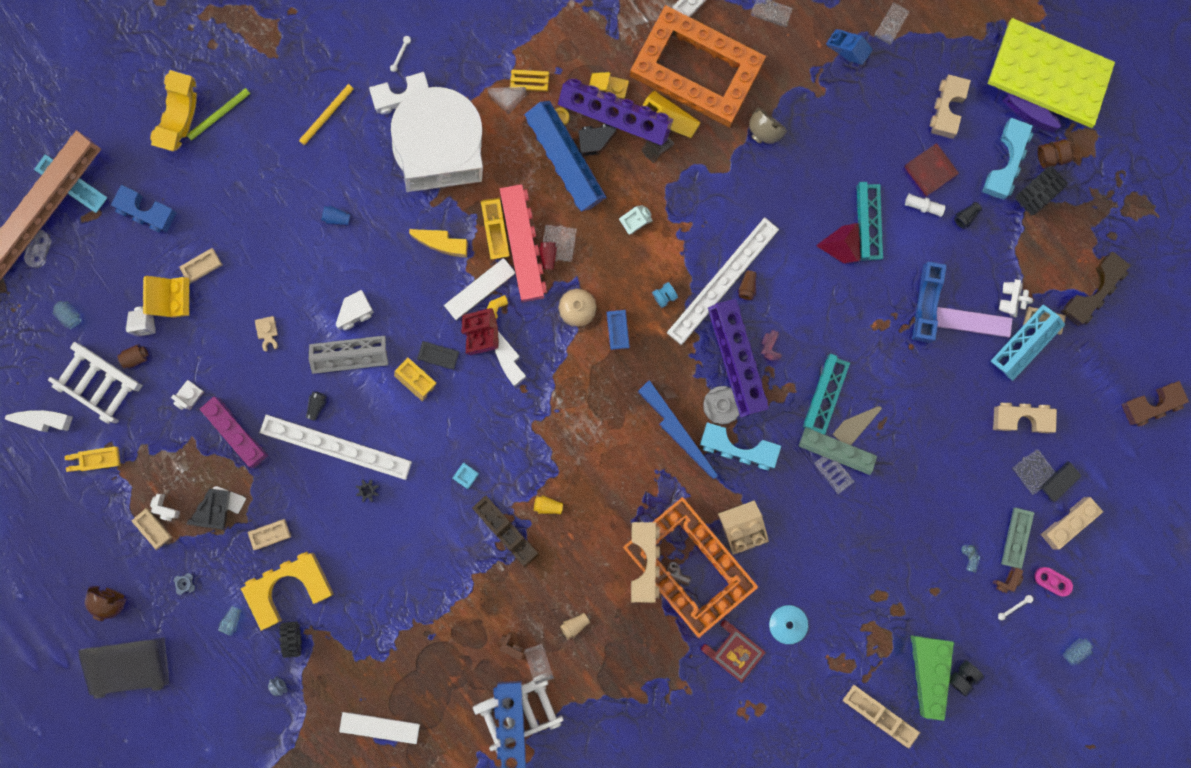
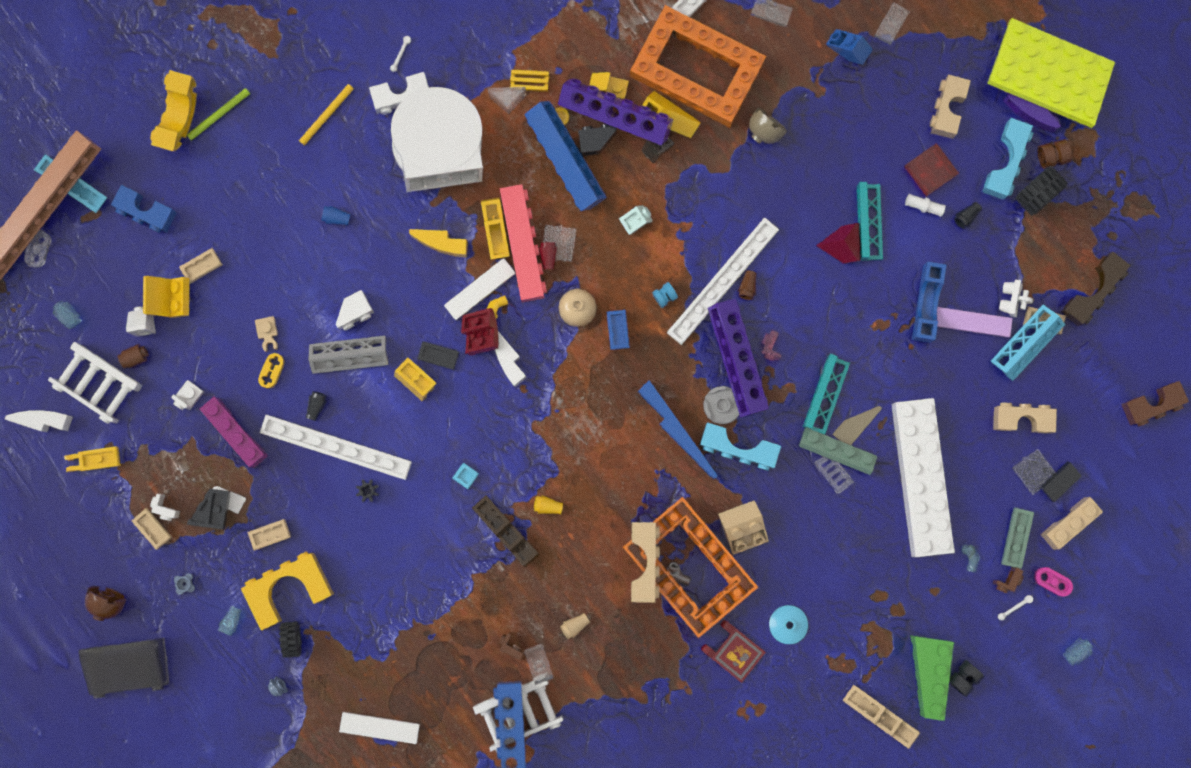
none -> yellow beam [258,353,285,389]
none -> white brick [892,398,954,557]

